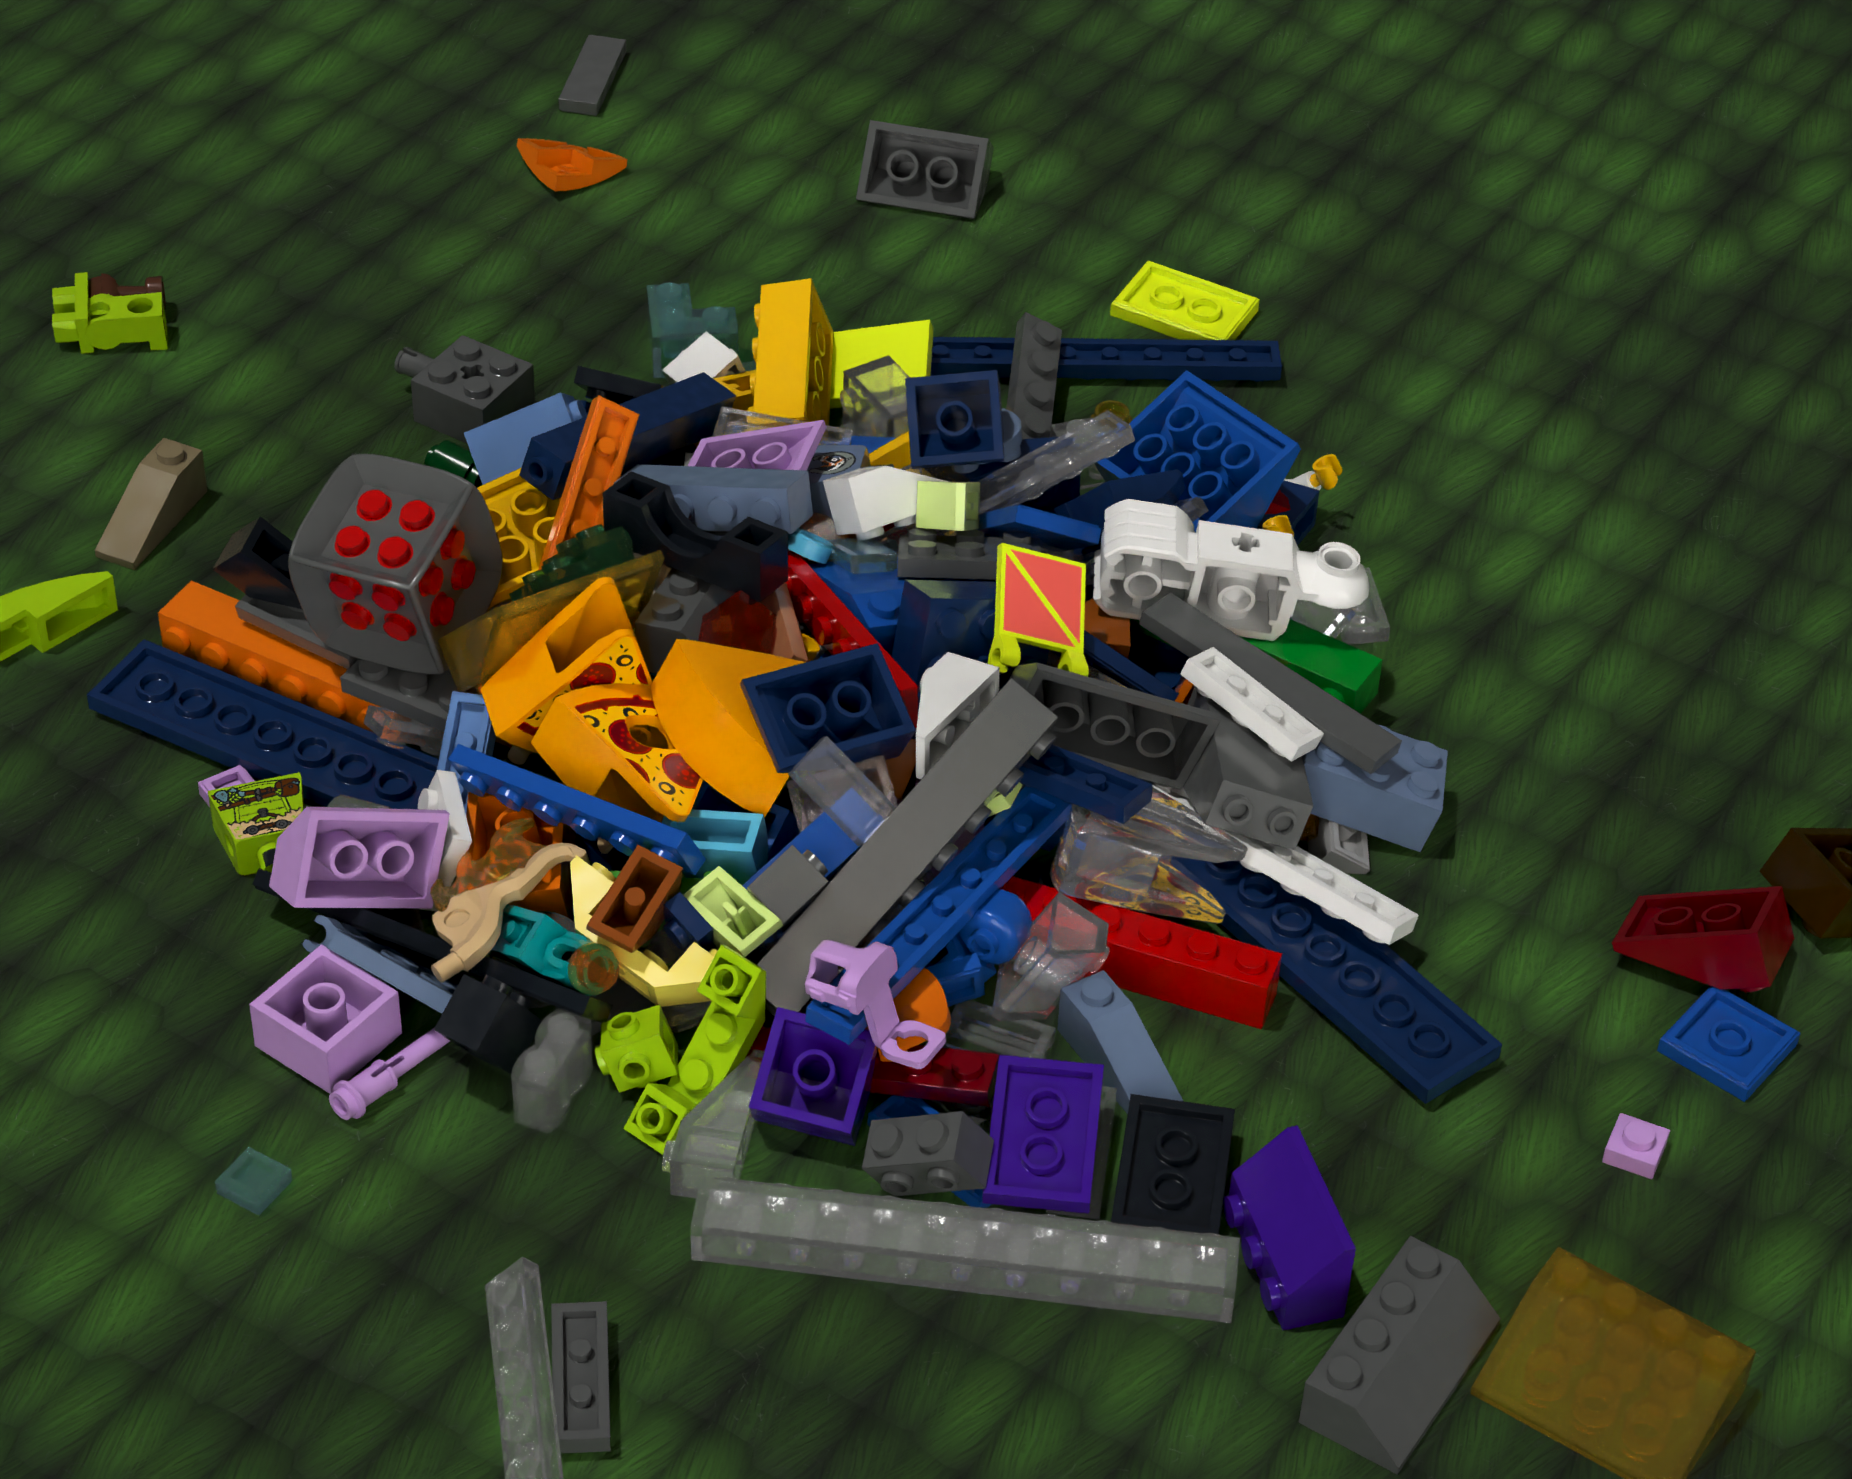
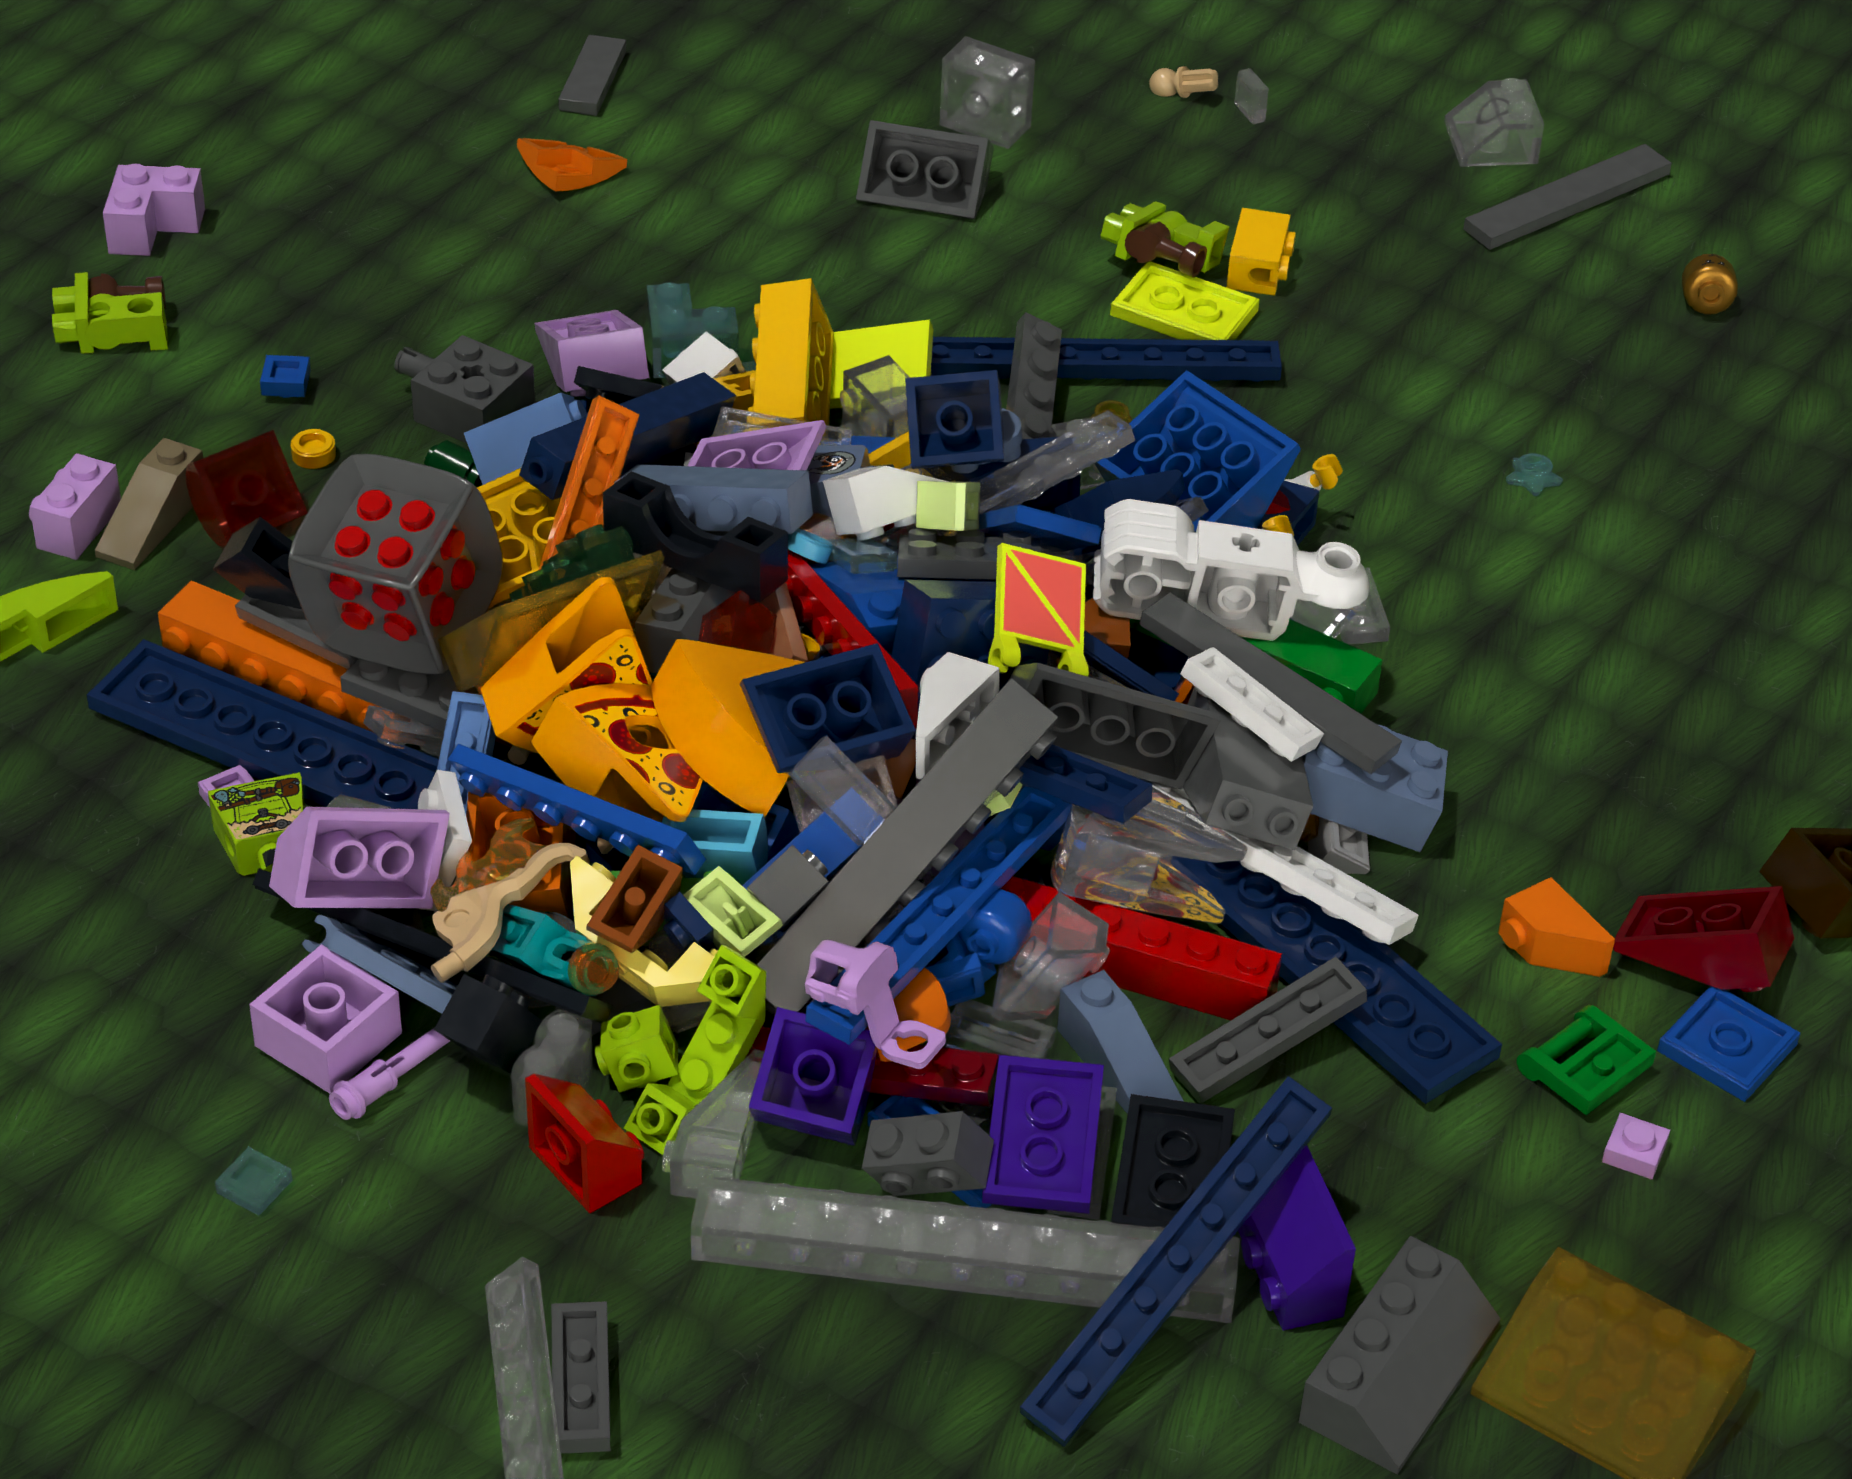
none -> lavender brick [29,453,121,560]
none -> lavender brick [103,164,205,256]
none -> clear red brick [186,430,308,548]
none -> blue plate [260,355,311,398]
none -> yellow tile [291,429,336,469]
none -> red slope [525,1074,644,1214]
none -> lavender slope [534,310,649,397]
none -> clear brick [940,36,1035,149]
none -> dark blue plate [1020,1076,1332,1447]
none -> hips [1101,201,1230,278]
none -> tan axle [1149,66,1218,98]
none -> dark grey plate [1169,957,1367,1104]
none -> yellow brick [1226,208,1296,296]
none -> clear tile [1234,68,1269,124]
none -> clear slope [1444,78,1544,167]
none -> dark grey tile [1463,144,1672,250]
none -> orange slope [1498,877,1615,977]
none -> clear light blue plate [1506,453,1563,496]
none -> green plate [1517,1005,1656,1115]
none -> pearl gold head [1682,254,1738,314]

